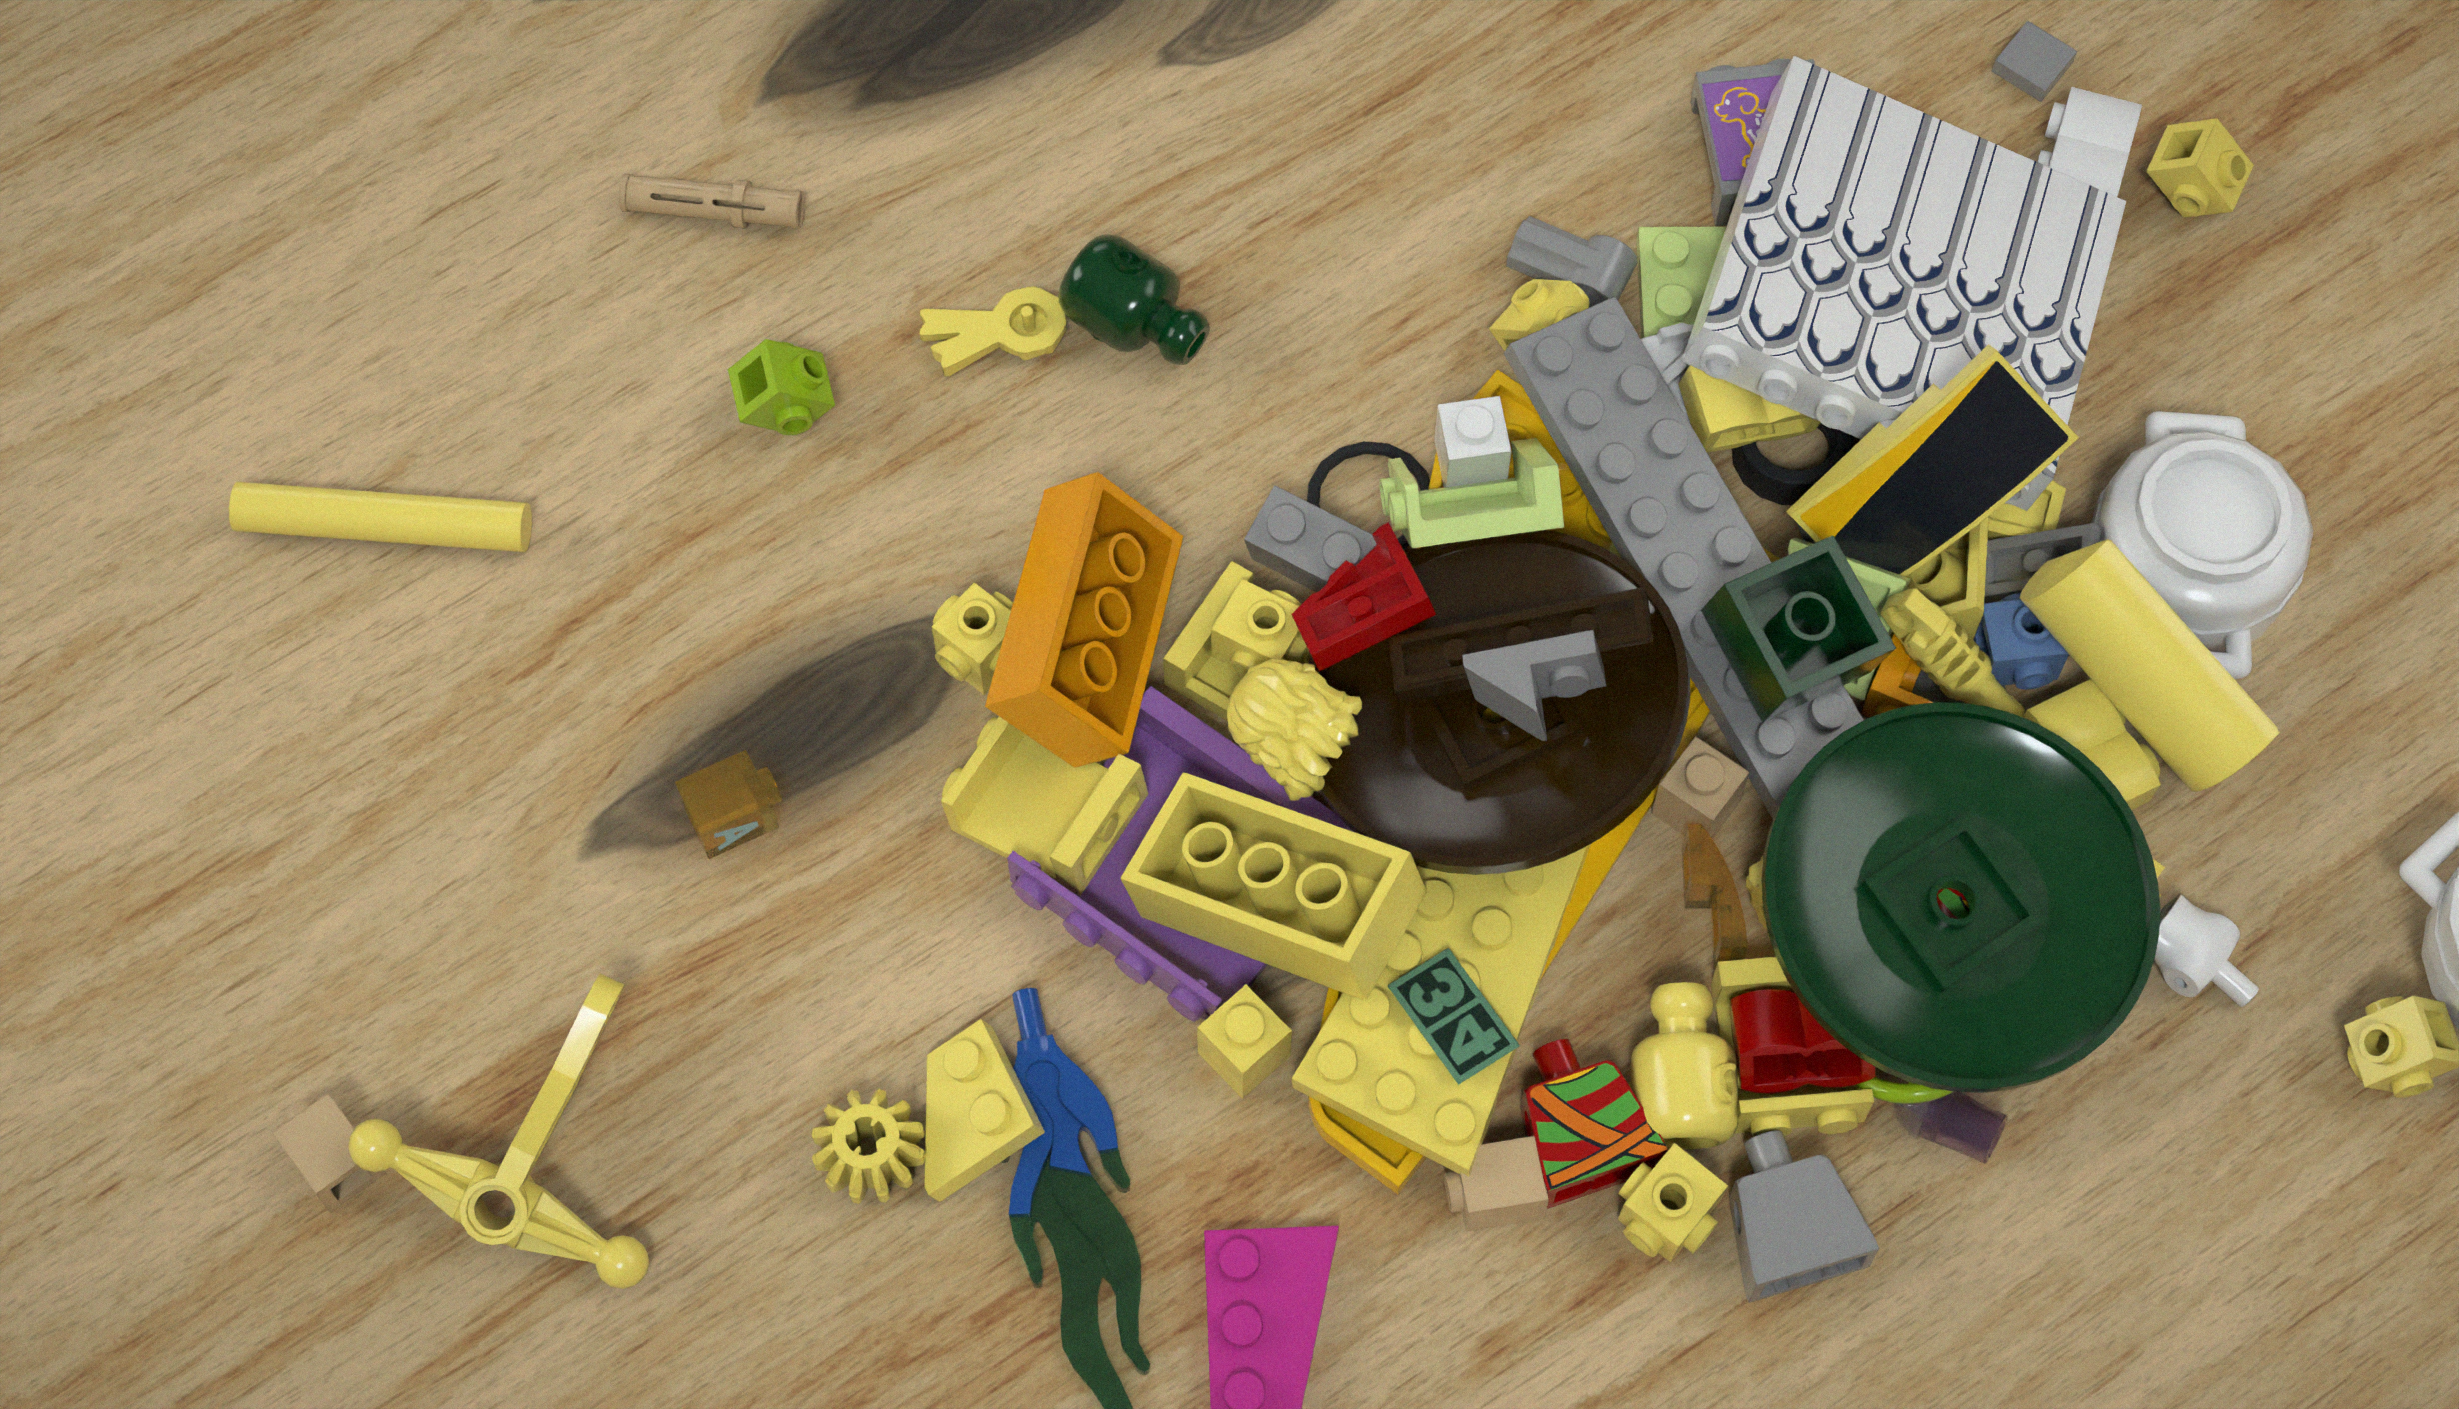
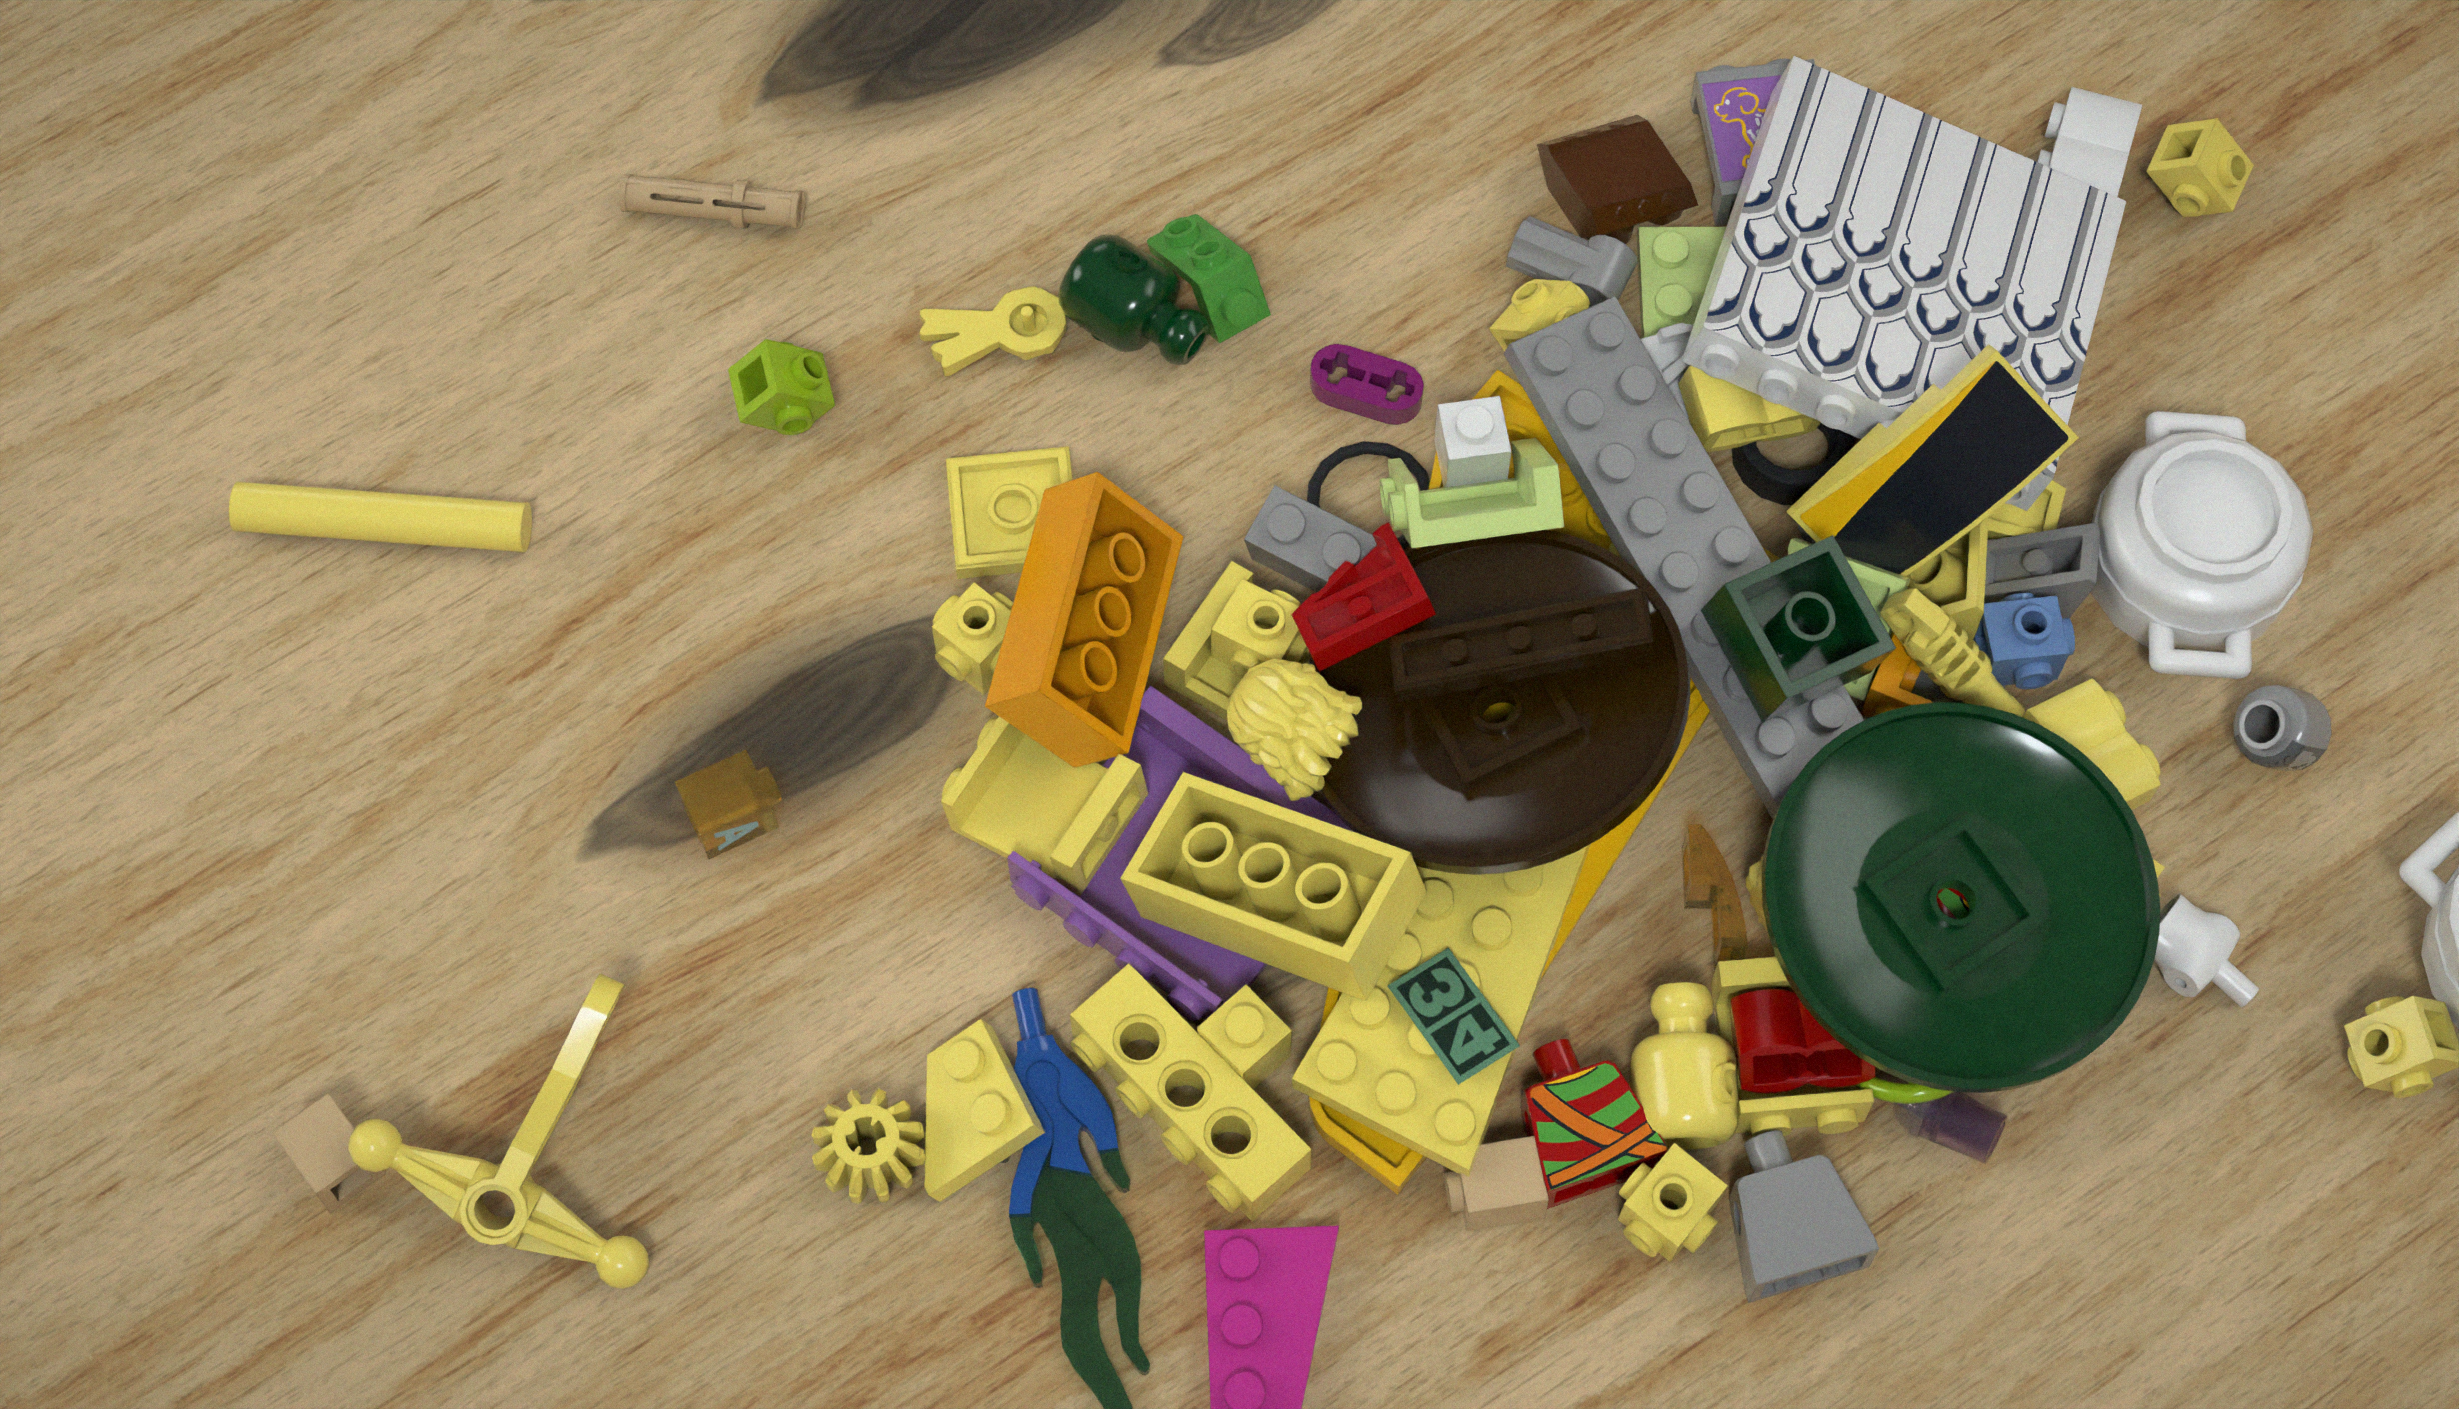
light grey slope [1462,630,1606,741] -> none
tan brick [1651,736,1750,849] -> none
light grey tile [1992,21,2077,102] -> none
light yellow brick [2020,539,2280,792] -> none
none -> light yellow tile [946,446,1072,579]
none -> light yellow brick [1070,963,1312,1222]
none -> bright green bracket [1147,214,1271,343]
none -> magenta beam [1310,344,1424,425]
none -> reddish brown slope [1537,115,1698,244]
none -> light grey head [2233,685,2332,771]

